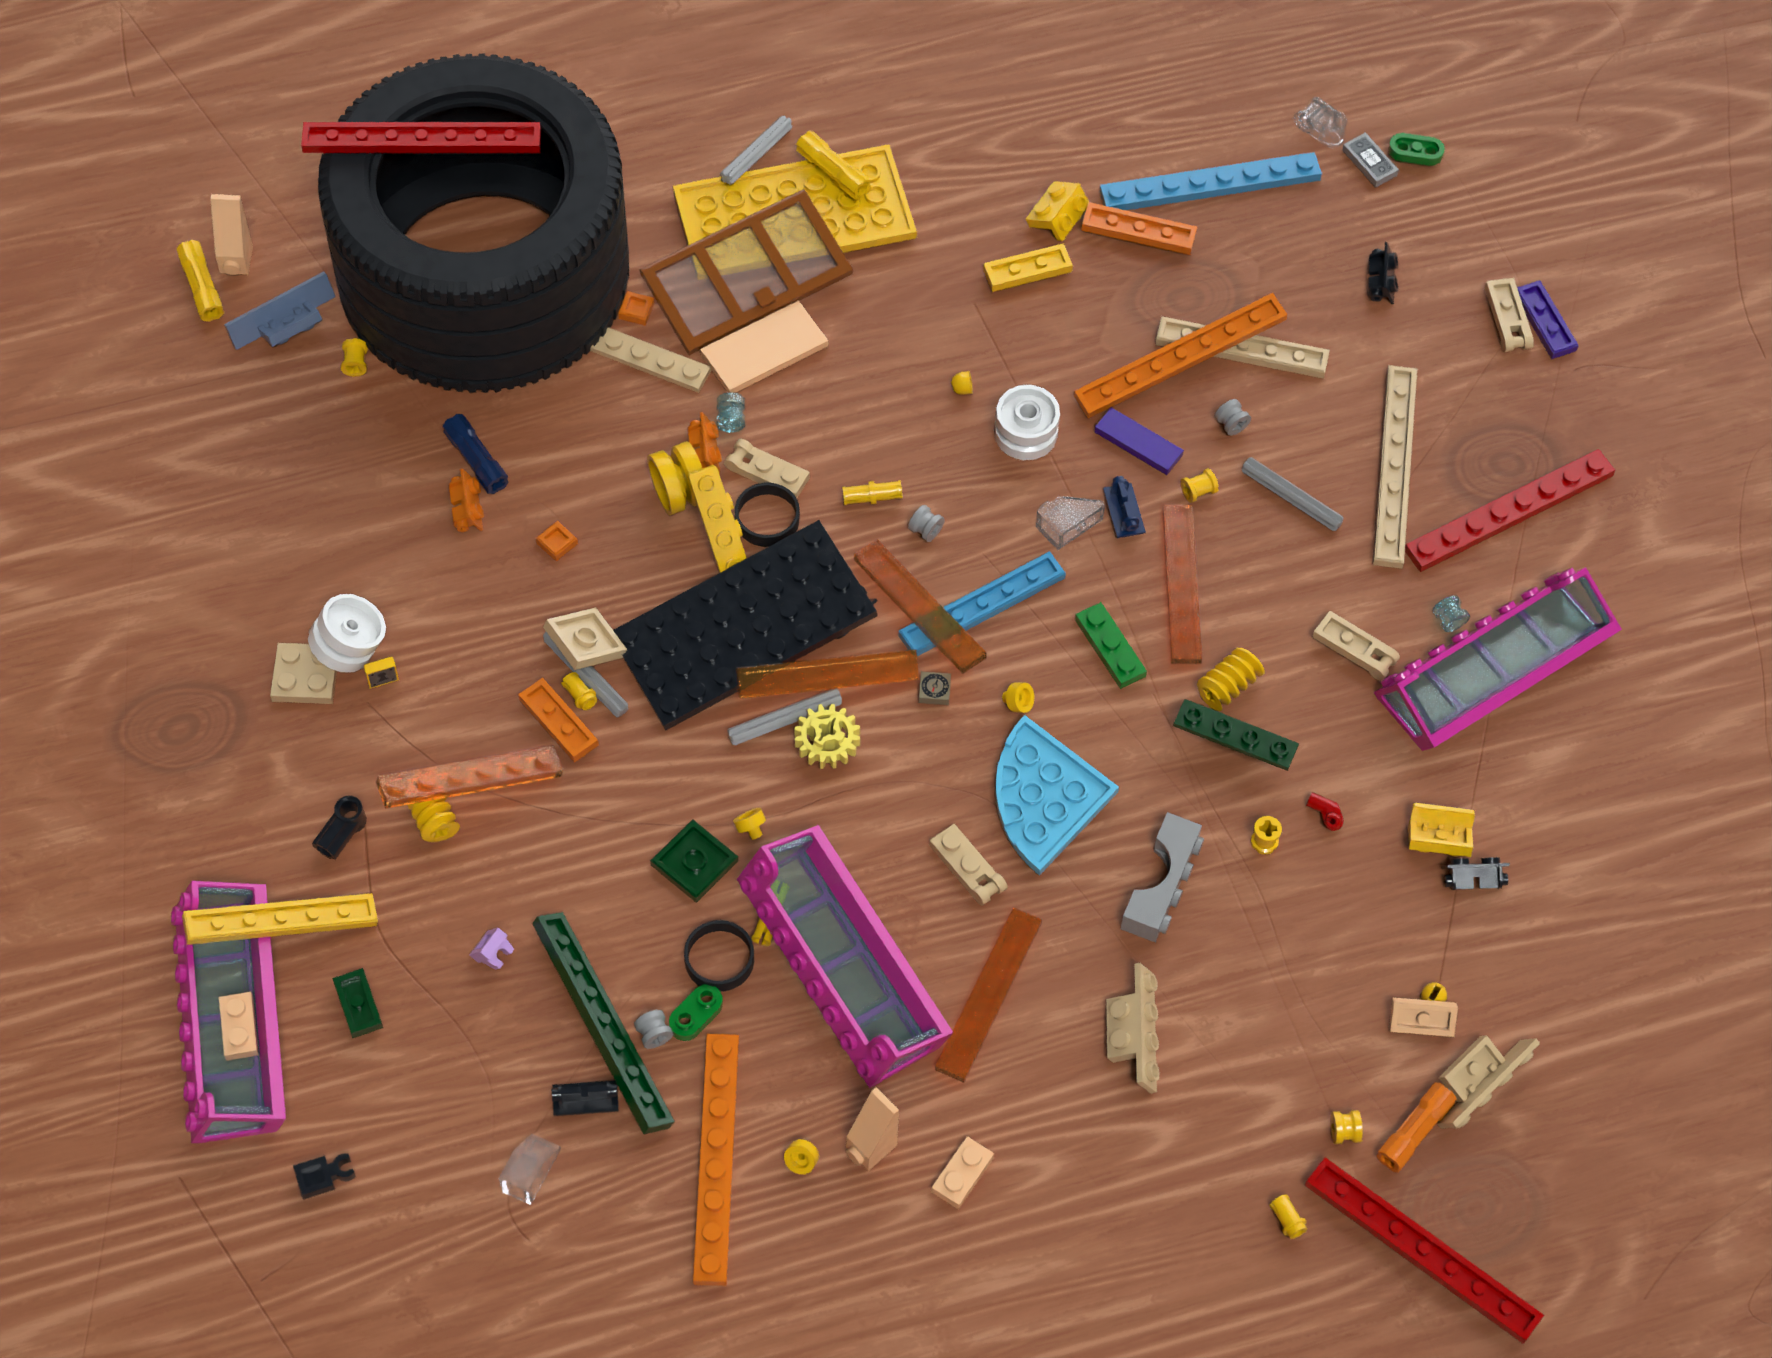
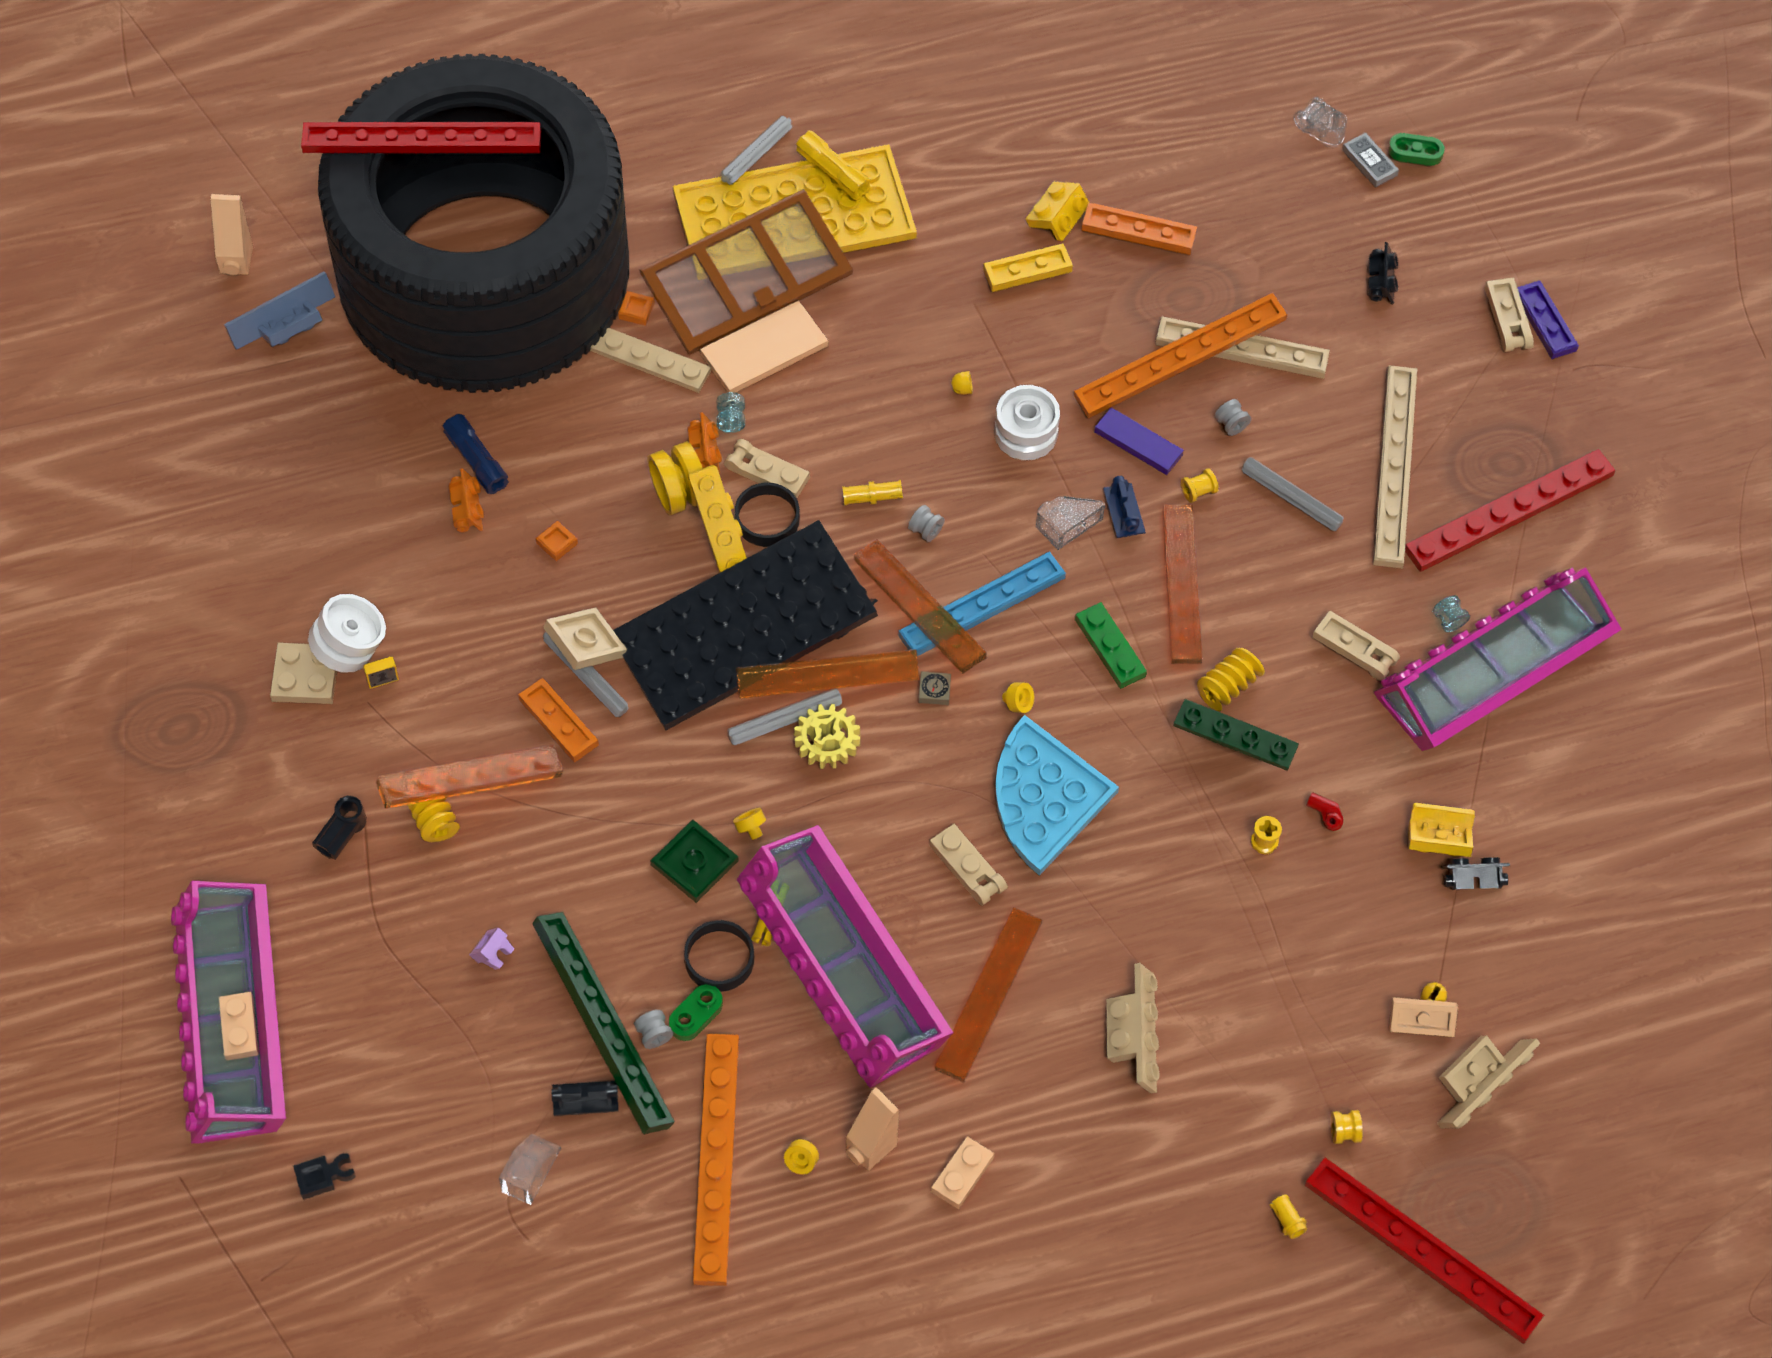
yellow axle [176,240,224,322] -> none
yellow tile [182,893,378,945] -> none
dark green plate [332,968,383,1038] -> none
yellow bush [341,338,368,377] -> none
yellow pin [561,672,597,710] -> none
dark azure plate [1099,152,1322,210] -> none
light grey arch [1121,812,1204,943] -> none
orange axle [1376,1082,1457,1173] -> none

